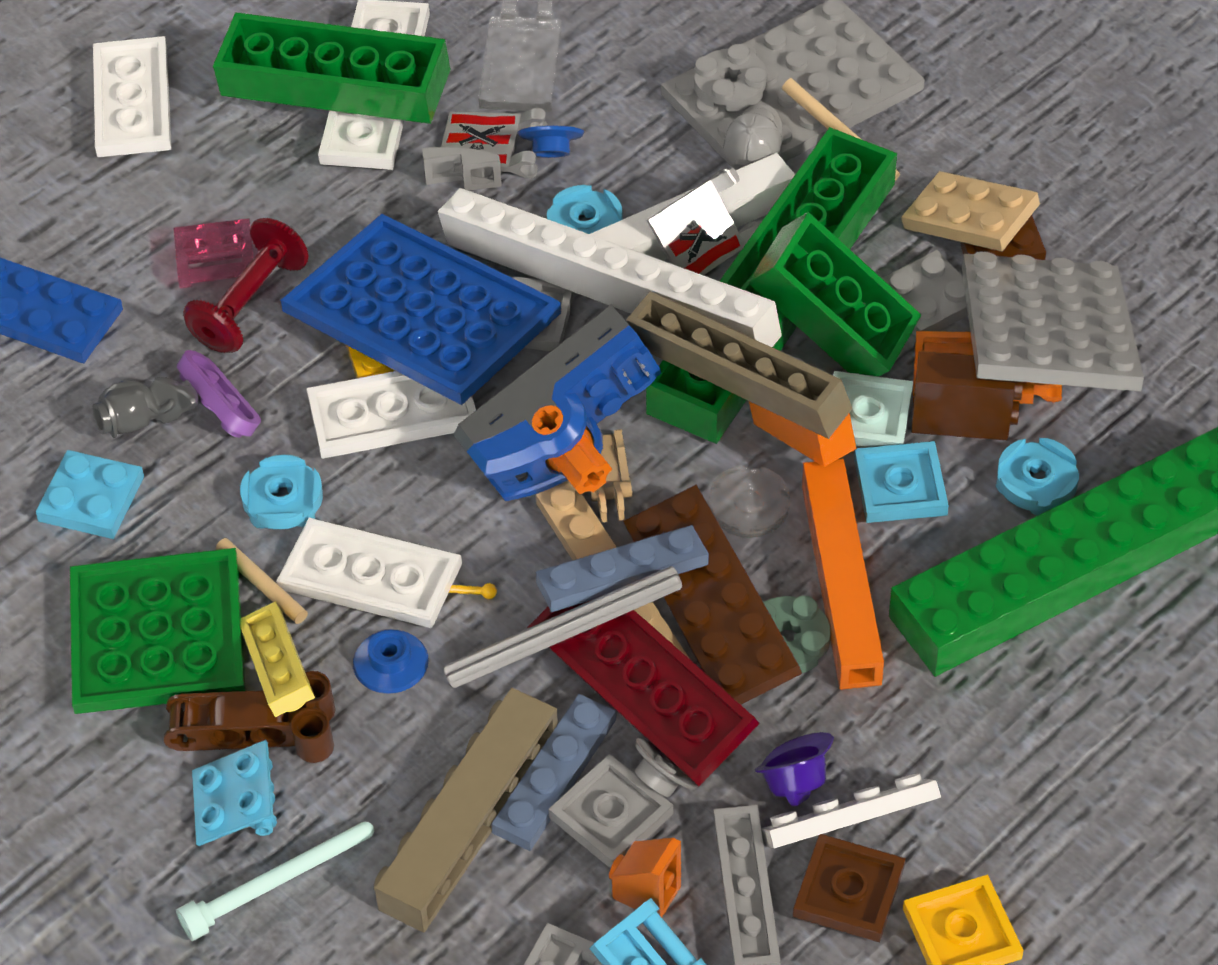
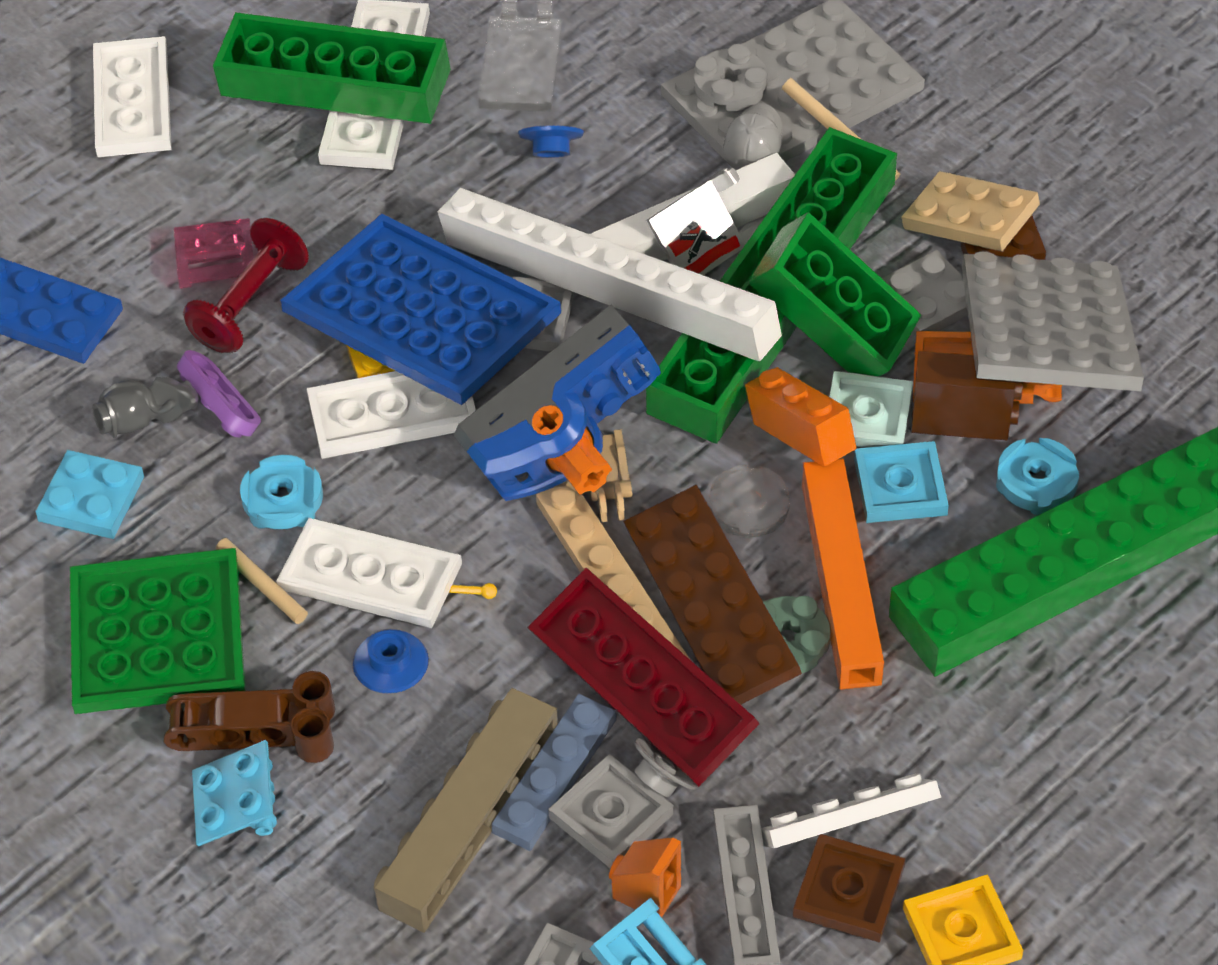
light aqua piece [176,821,374,941] -> none
light yellow plate [241,601,315,717] -> none
light grey slope [422,147,502,191] -> none
light grey flag [441,108,548,178] -> none
light grey axle [444,566,682,688] -> none
sand blue plate [536,525,709,612] -> none
medium azure plate [547,185,623,234] -> none
dark tan brick [626,291,853,439] -> none
dark purple piece [754,732,834,806] -> none

